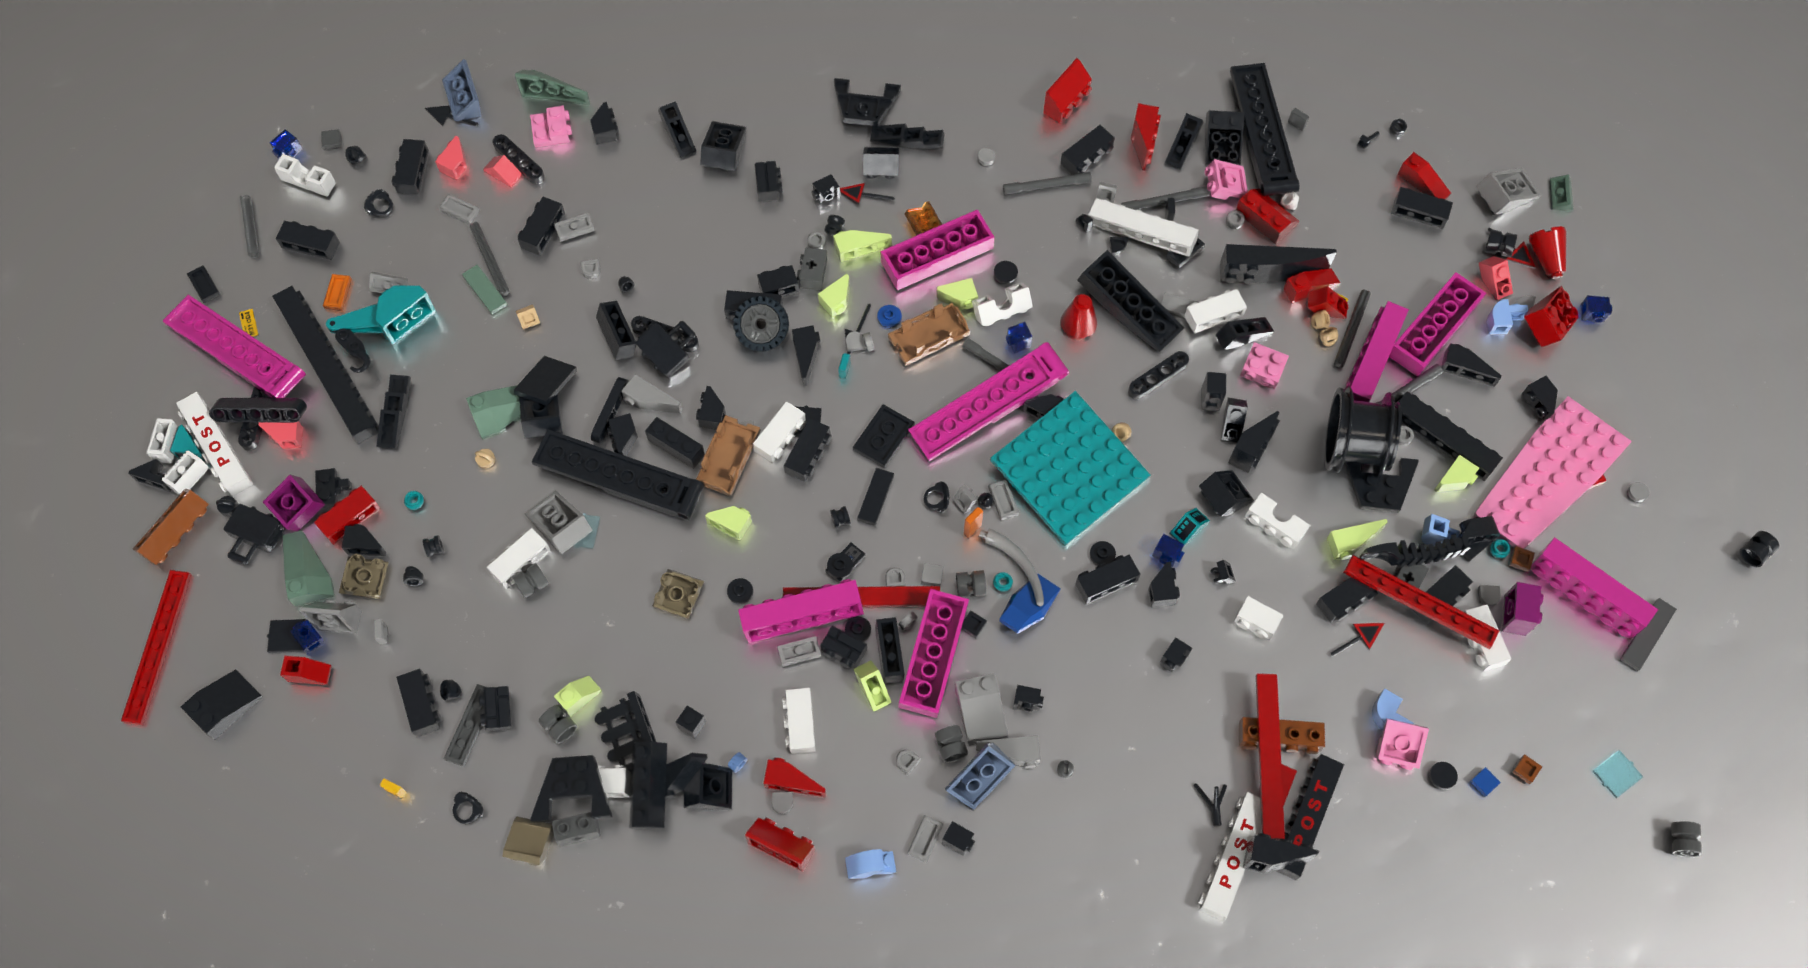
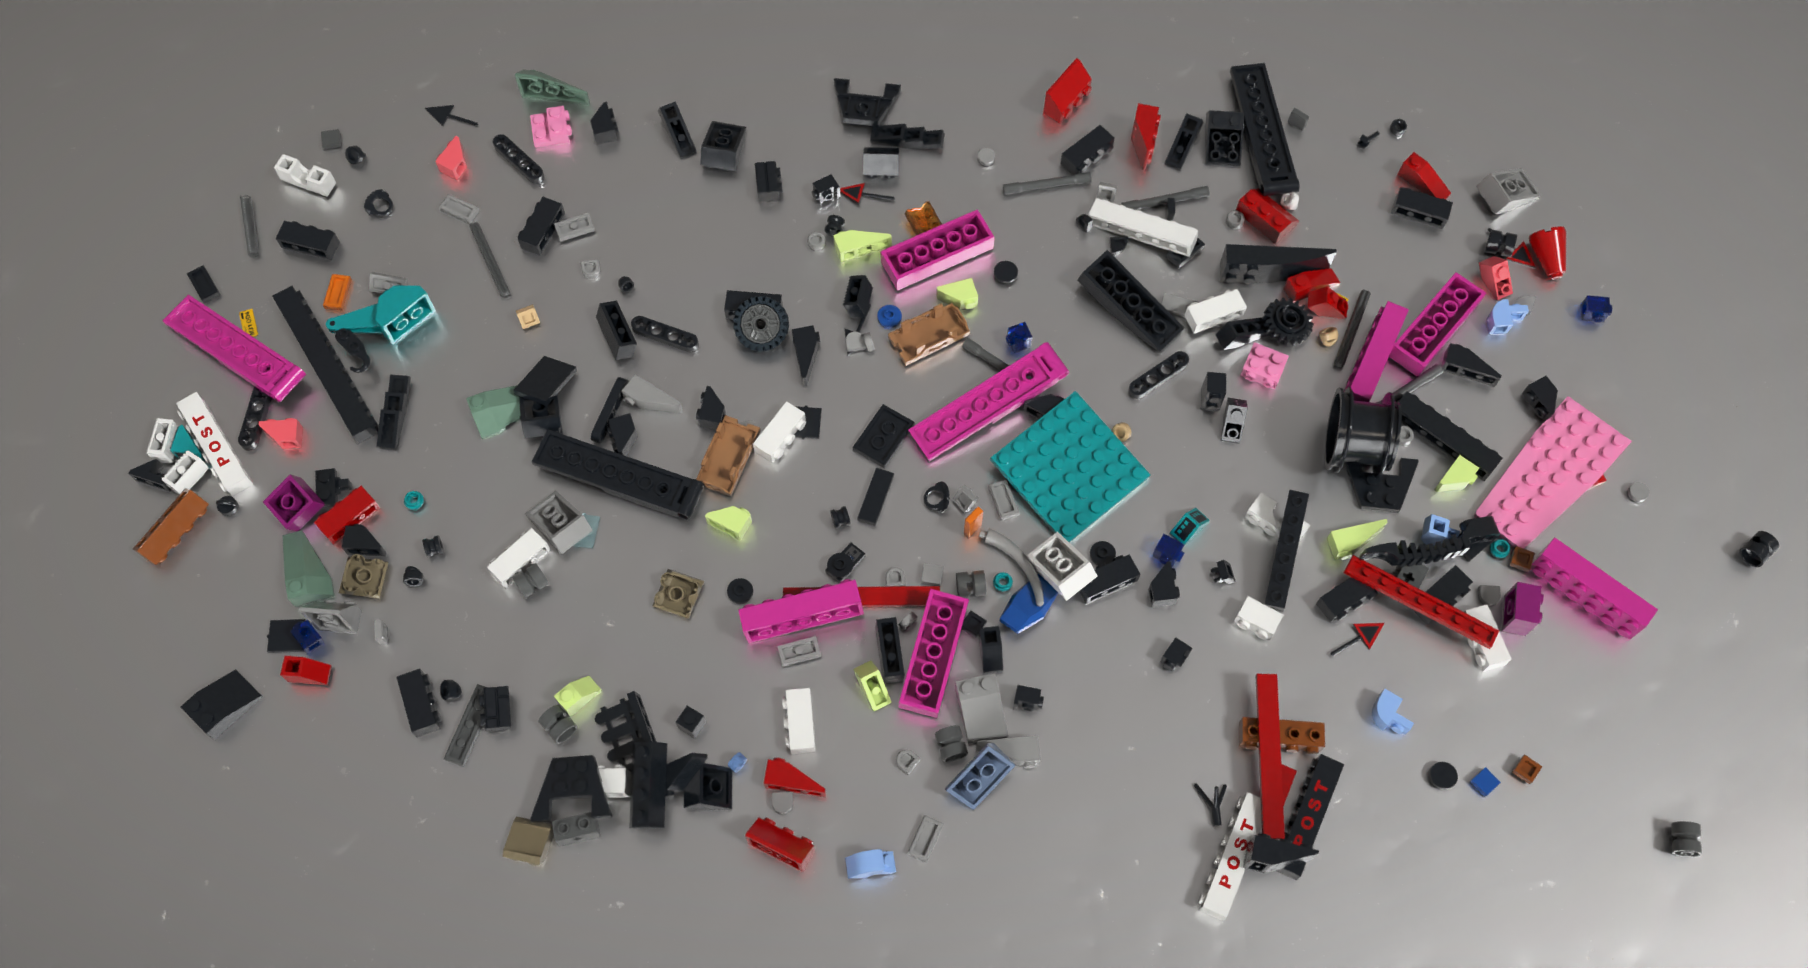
red tile [121,570,192,726] -> none
black beam [209,398,307,423] -> none
black piece [223,504,285,565] -> none
clear blue brick [270,129,303,159] -> none
yellow tile [380,778,406,798] -> none
black brick [392,139,429,195] -> none
sand blue slope [442,59,481,121] -> none
black piece [453,792,483,824] -> none
sand green tile [462,265,508,315] -> none
tan tile [475,449,496,469] -> none
coral slope [483,155,522,188] -> none
black piece [636,321,695,378] -> none
black brick [645,417,705,469] -> none
black brick [757,265,799,297] -> none
black brick [784,418,832,482] -> none
dark grey brick [797,247,828,291] -> none
yellowish green slope [818,274,849,317] -> none
black brick [820,626,867,669] -> none
teal tile [838,353,851,379] -> none
black piece [845,616,871,642] -> none
black brick [942,821,975,856] -> none
white arch [972,282,1033,326] -> none
black hinge [978,493,994,509] -> none
dark grey hinge [1057,760,1074,778] -> none
red cone [1060,294,1097,340] -> none
black slope [1199,470,1254,517] -> none
bright pink plate [1205,159,1248,200] -> none
black slope [1228,411,1280,473] -> none
tan tile [1311,310,1330,329] -> none
bright pink plate [1375,718,1429,770] -> none
red slope [1524,286,1579,348] -> none
sand green slope [1550,174,1573,211] -> none
clear light blue piece [1593,750,1643,798] -> none
dark grey tile [1620,598,1677,671] -> none
none -> black brick [843,275,873,318]
none -> black slope [978,626,1003,673]
none -> white brick [1027,531,1097,601]
none -> black gear [1262,297,1314,346]
none -> black brick [1264,490,1309,611]

